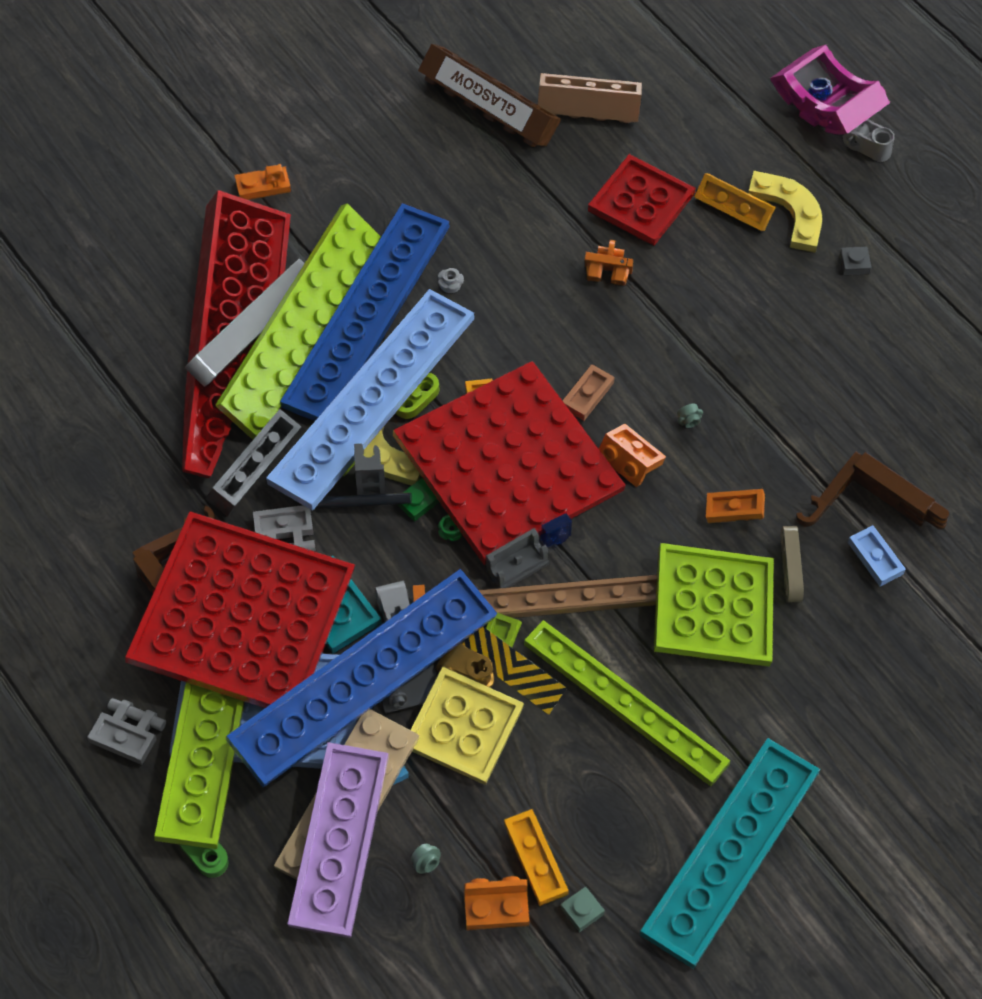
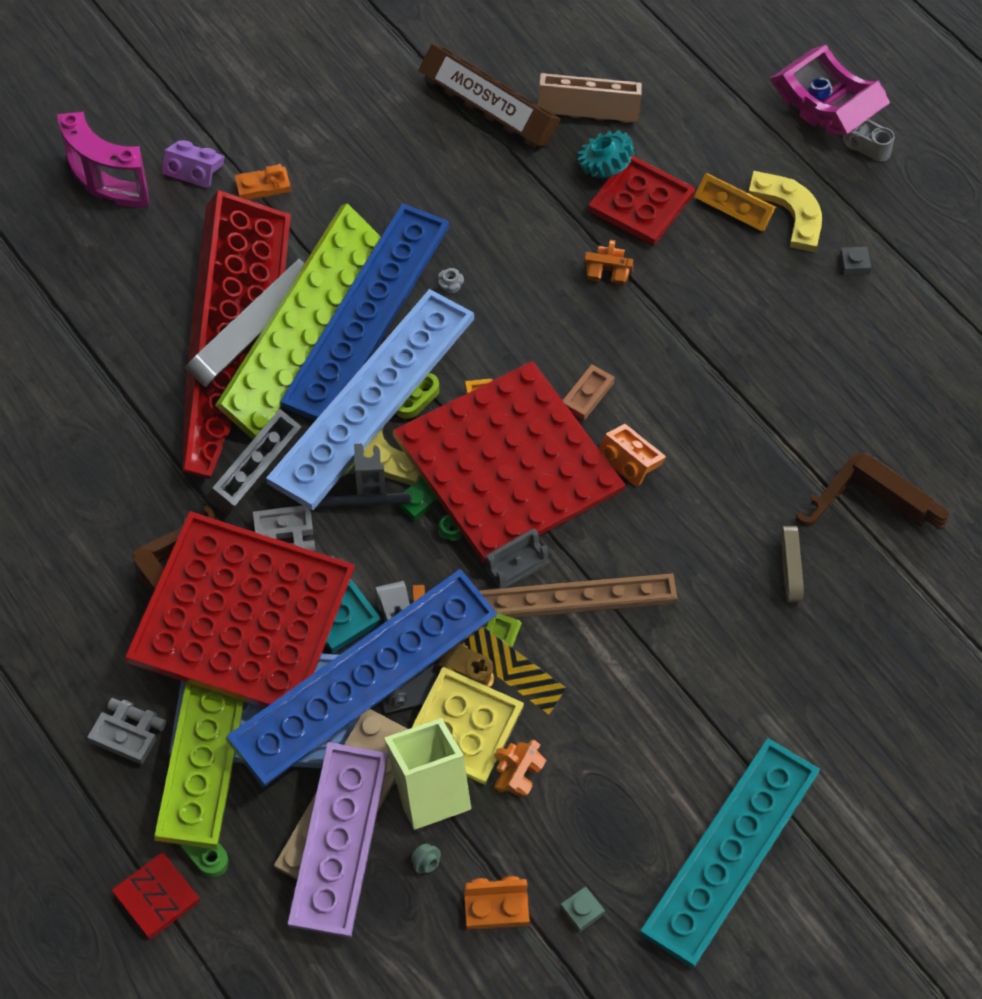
light orange plate [504,809,569,906] -> none
lime plate [524,620,730,787] -> none
clear blue plate [541,513,572,547] -> none
lime plate [654,543,774,667] -> none
sand green plate [677,404,703,428] -> none
orange hinge [706,489,765,523] -> none
light blue plate [848,525,906,586] -> none
none -> dark pink window [57,112,149,207]
none -> red tile [112,852,201,940]
none -> medium lavender bracket [162,140,225,188]
none -> yellowish green slope [384,718,471,830]
none -> orange hips [494,740,546,797]
none -> teal gear [578,130,635,178]

